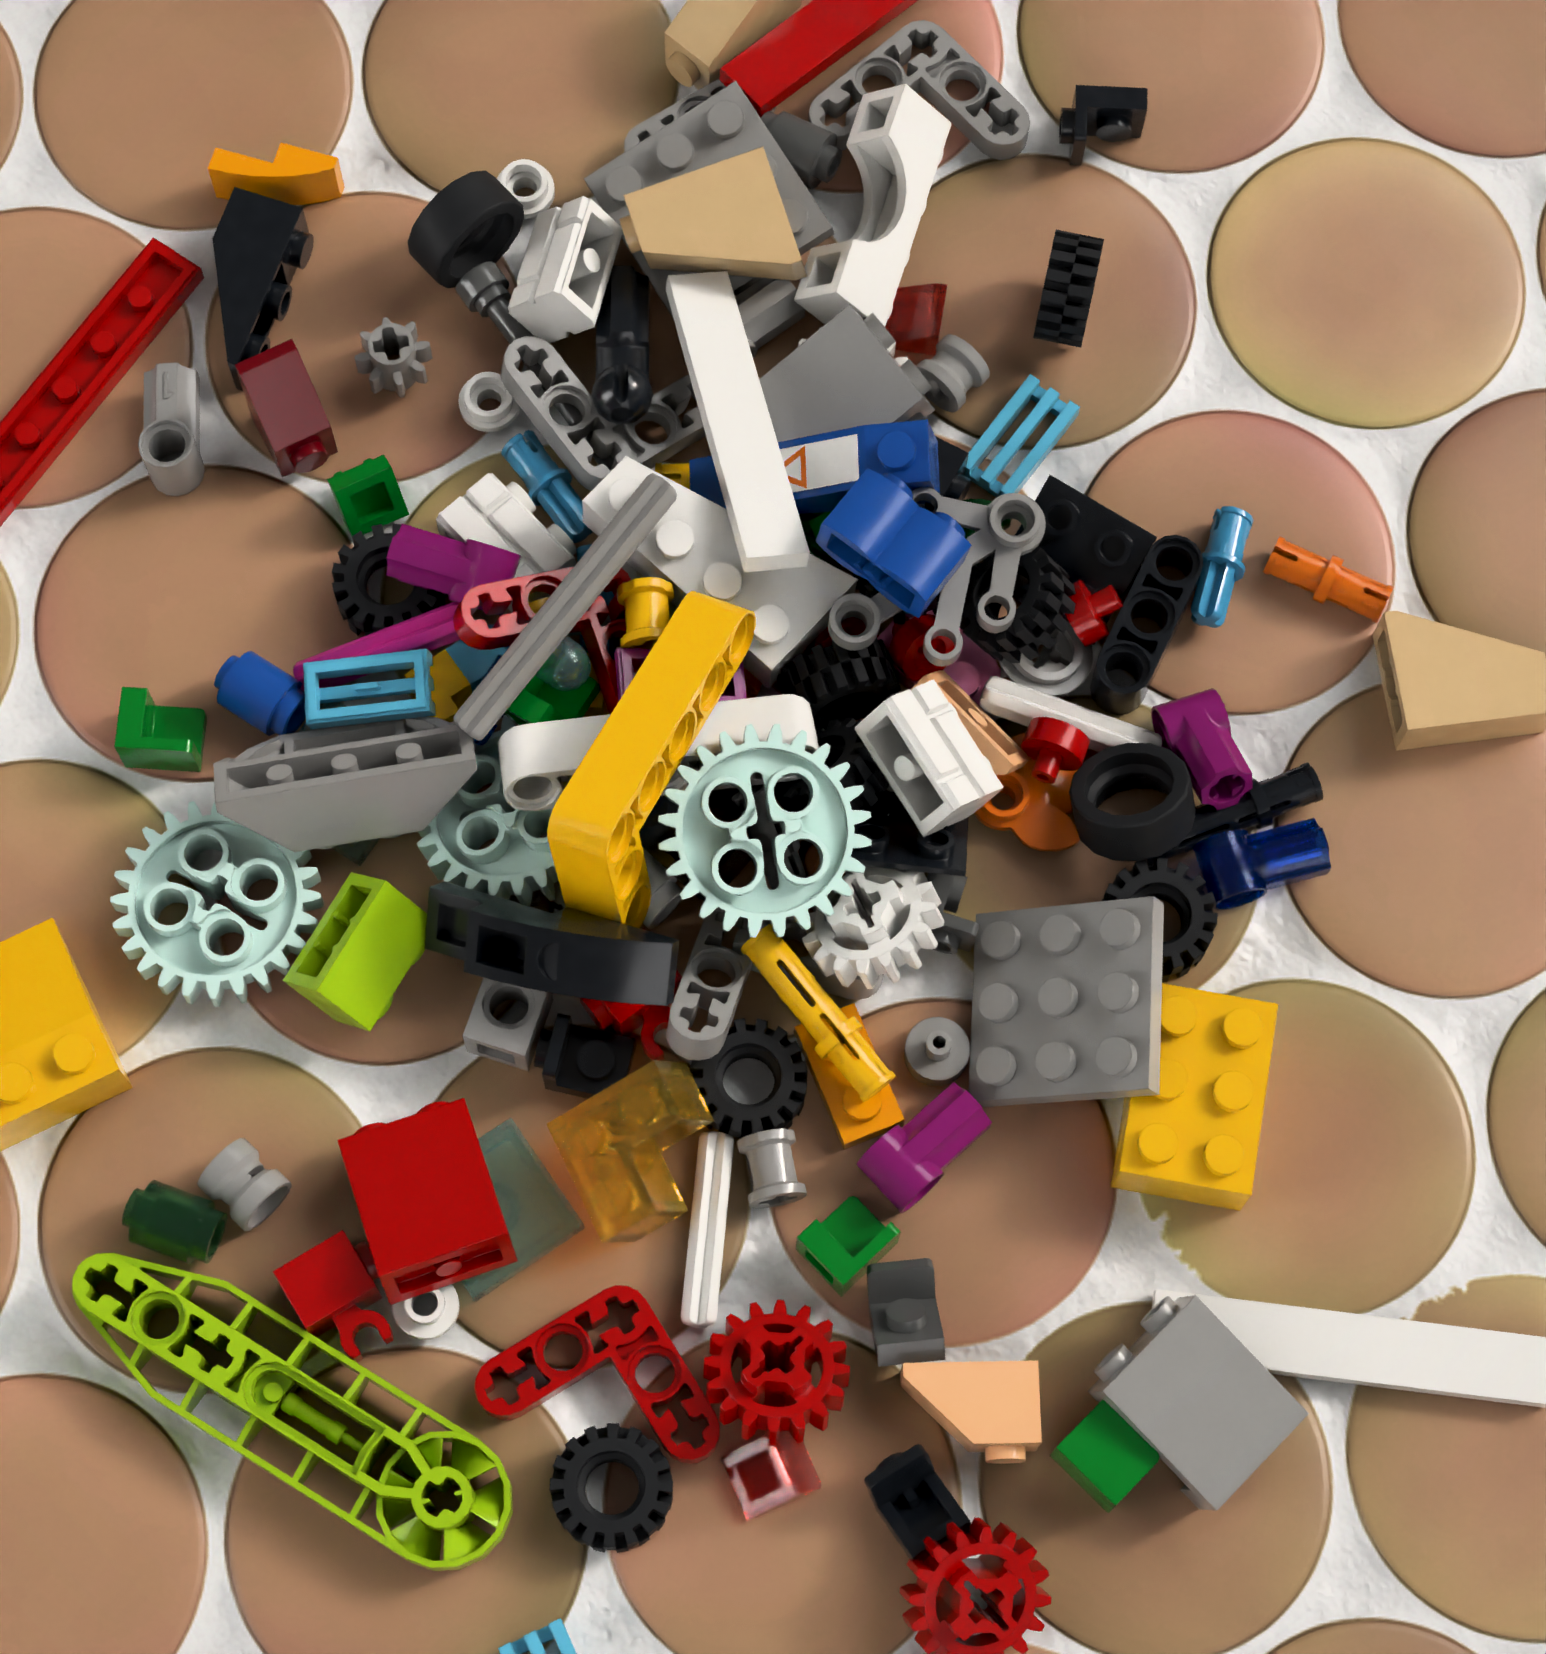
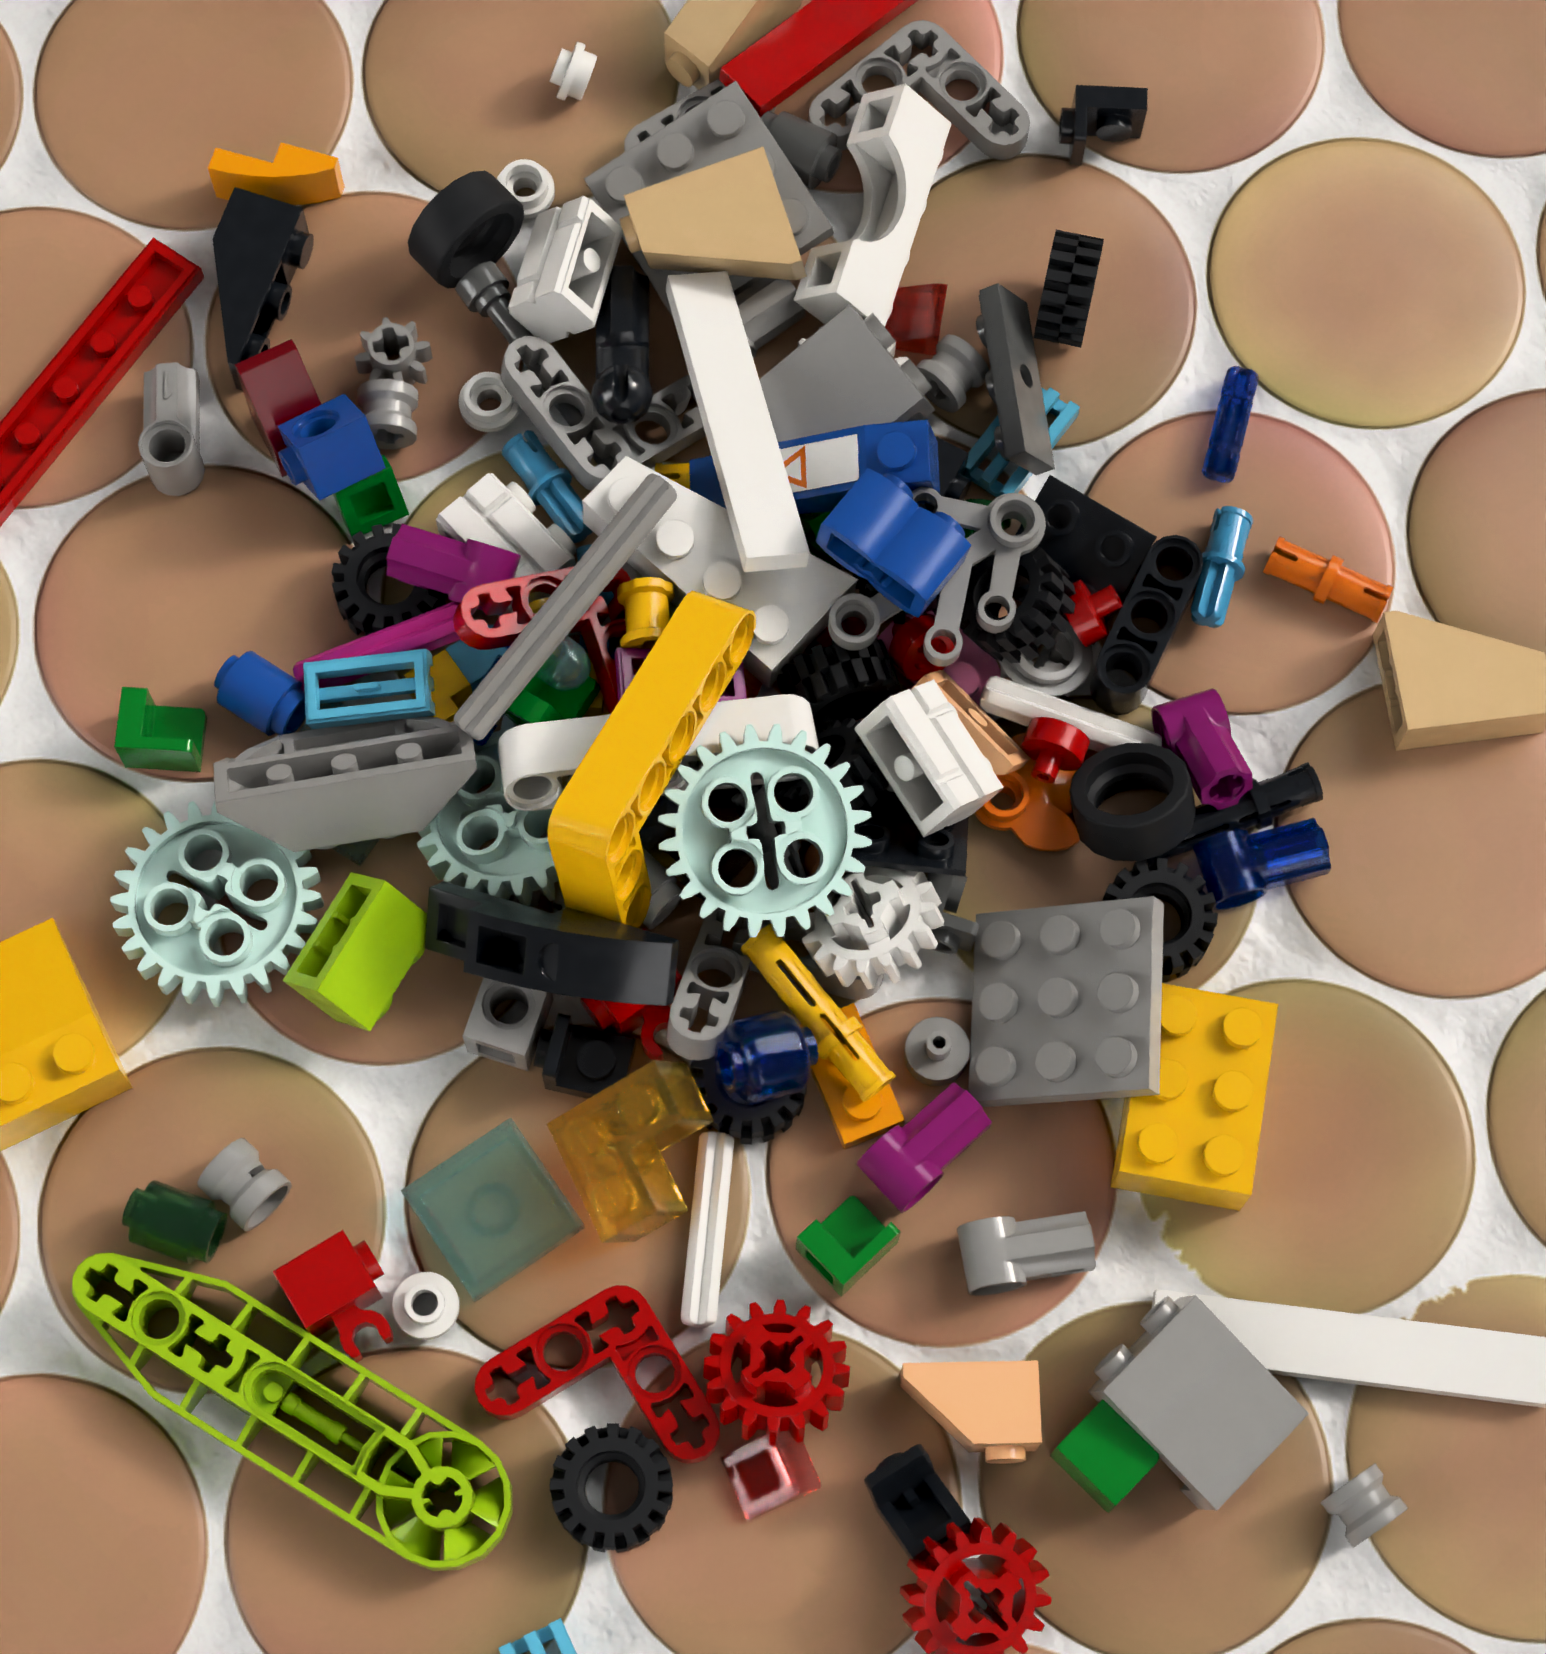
red panel [337,1098,518,1305] -> none
light grey bush [737,1128,807,1208] -> none
dark grey bracket [866,1258,945,1367] -> none
none -> blue brick [278,394,386,501]
none -> light grey wheel [357,379,419,449]
none -> white plate [549,41,597,101]
none -> clear blue head [715,1010,818,1104]
none -> light grey piece [957,1211,1096,1296]
none -> dark grey tile [976,283,1055,475]
none -> clear blue axle [1202,366,1259,483]
none -> light grey wheel [1320,1463,1408,1548]

